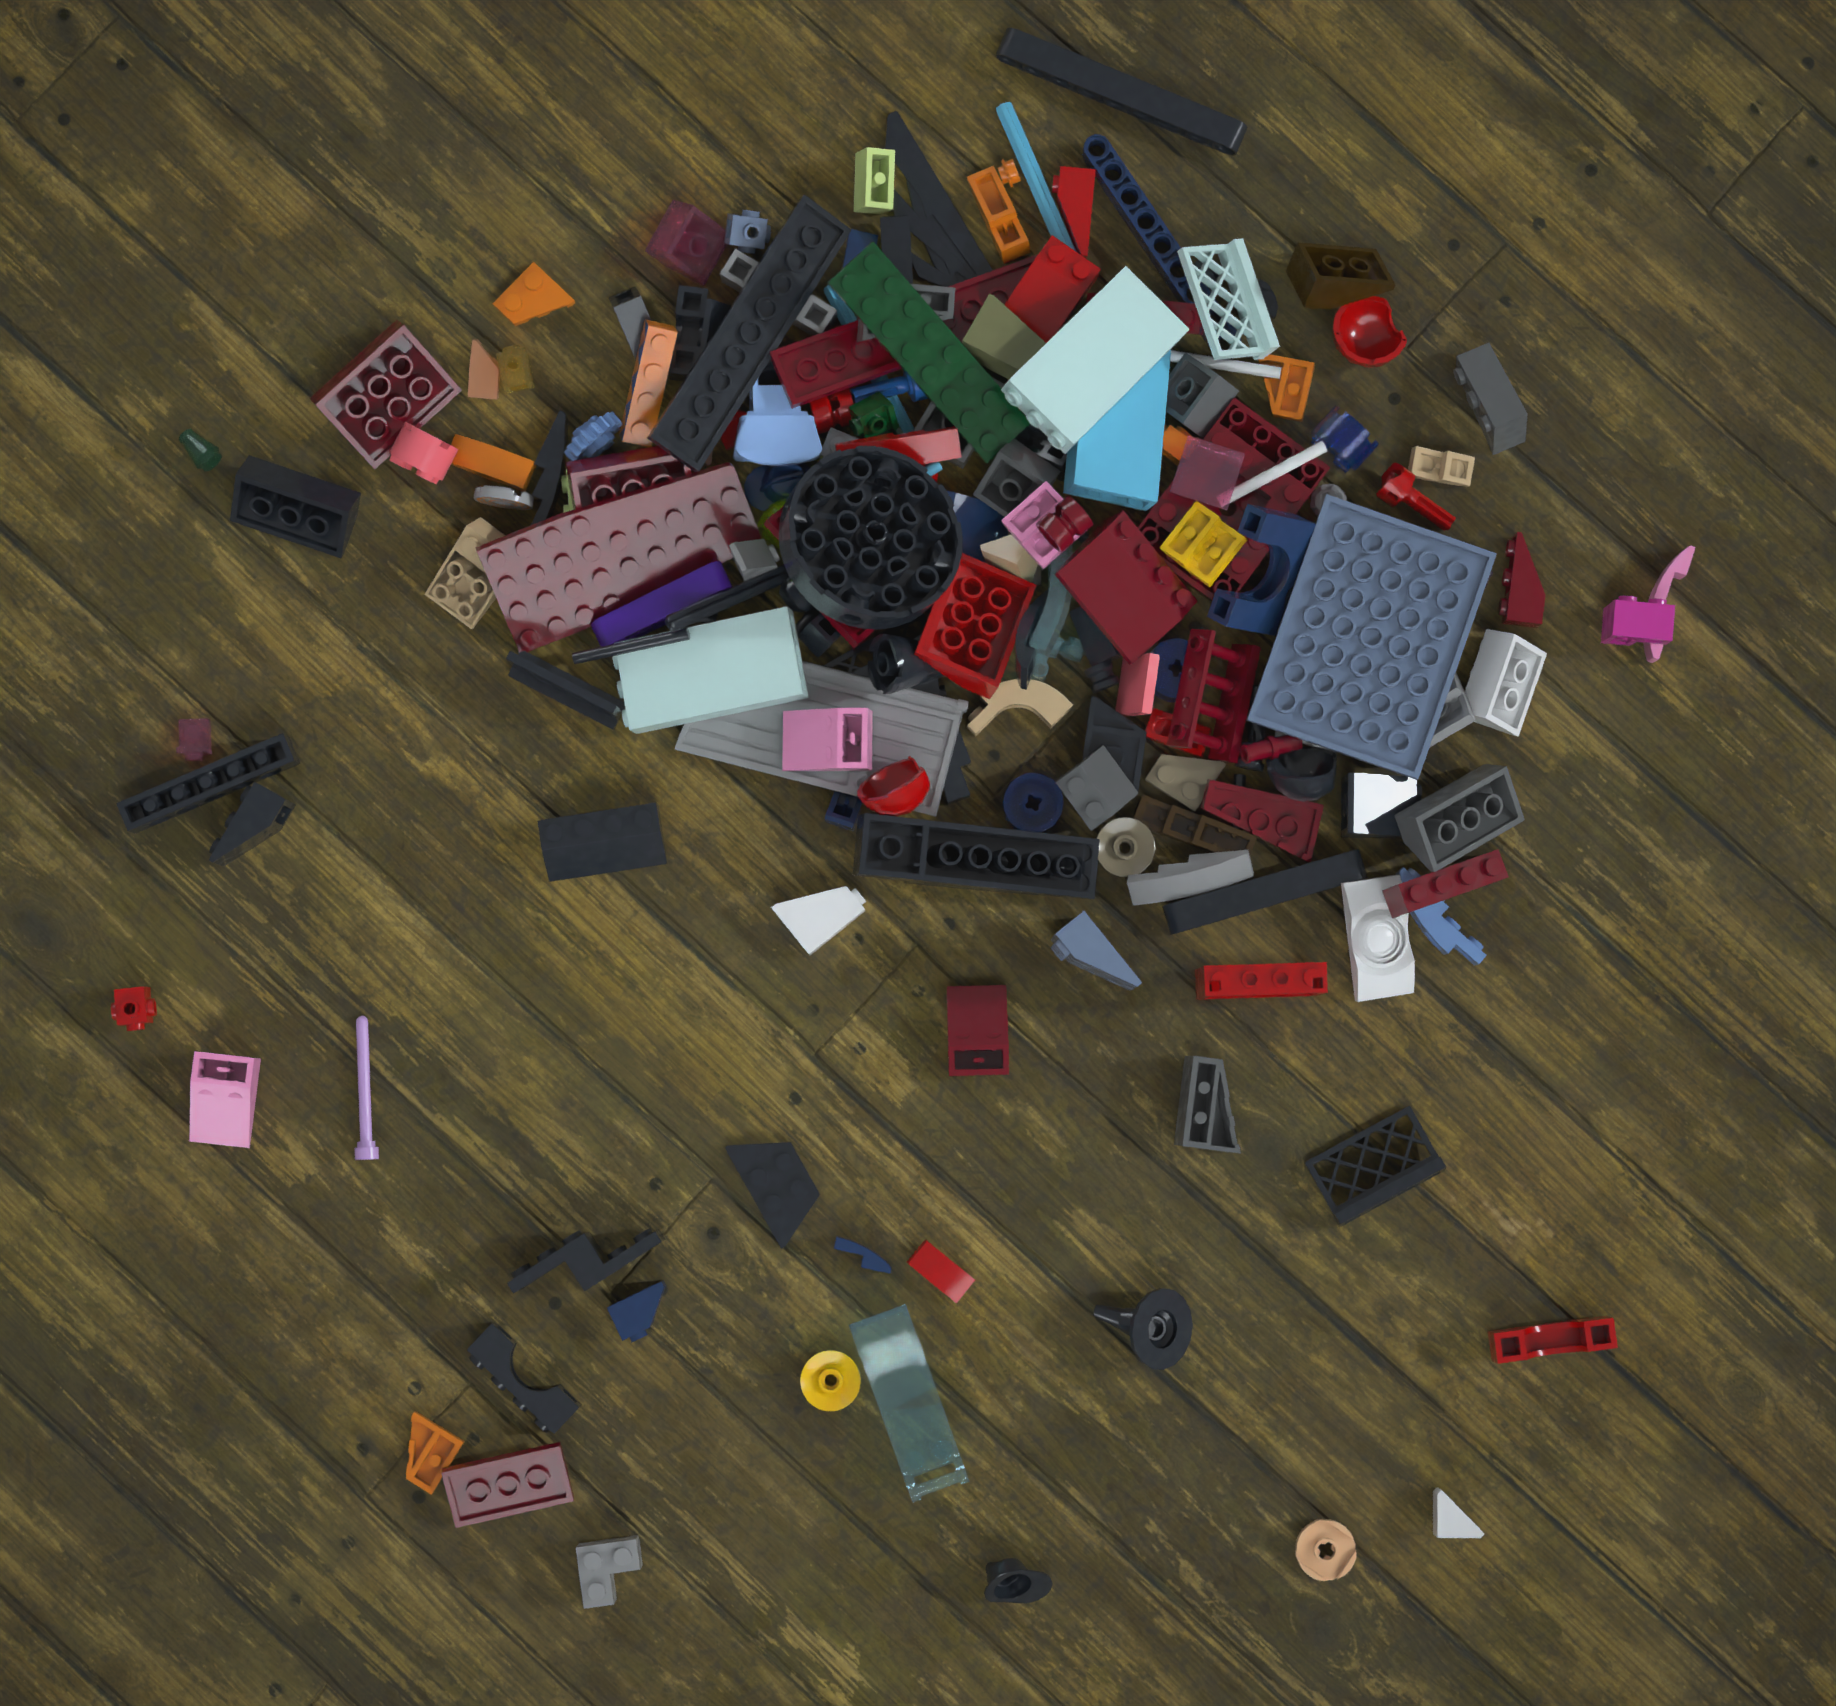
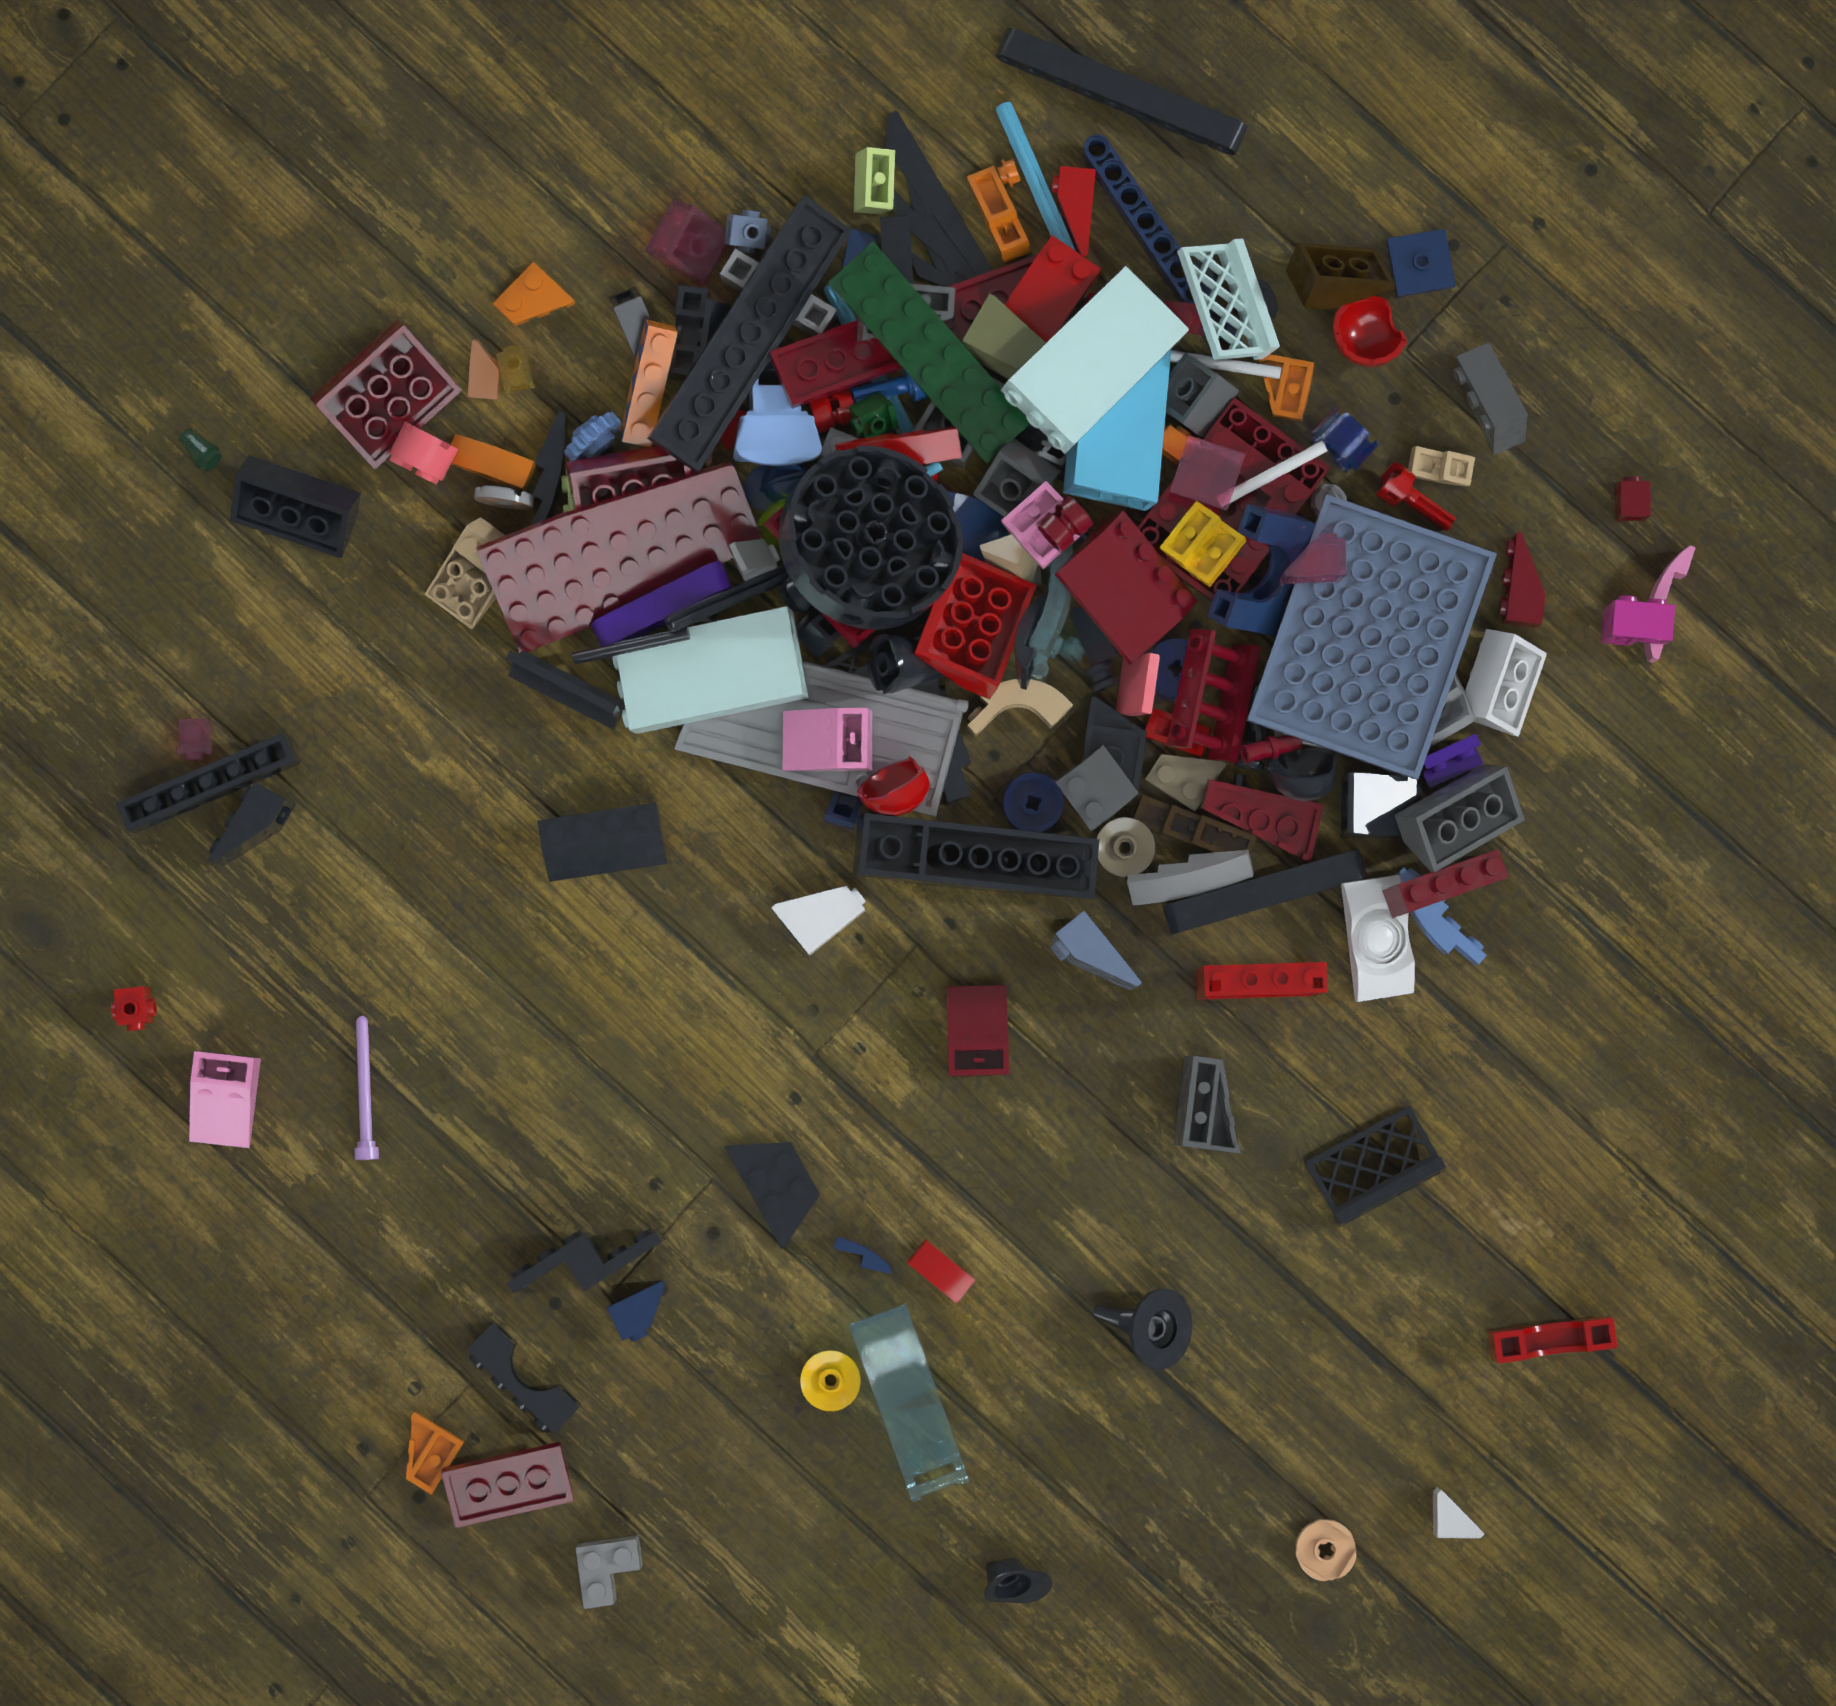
none -> clear pink slope [1280,533,1347,584]
none -> dark blue plate [1386,229,1456,298]
none -> dark purple bracket [1421,734,1483,788]
none -> dark red brick [1615,476,1651,521]

